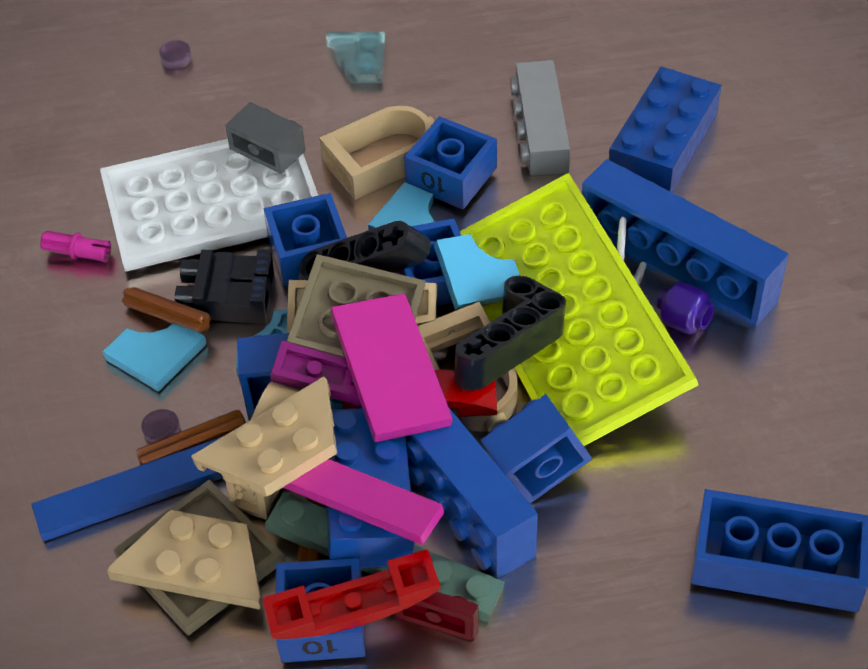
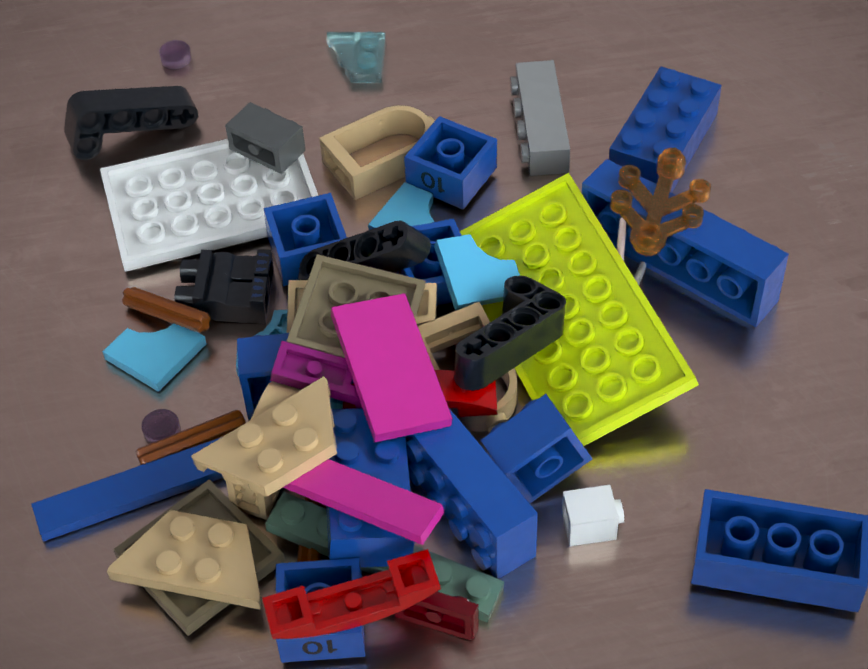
dark pink axle [40,231,111,263] -> none
dark purple head [657,282,714,335] -> none
none -> black beam [64,86,199,160]
none -> white brick [562,485,624,546]
none -> clear orange plant [610,148,711,256]

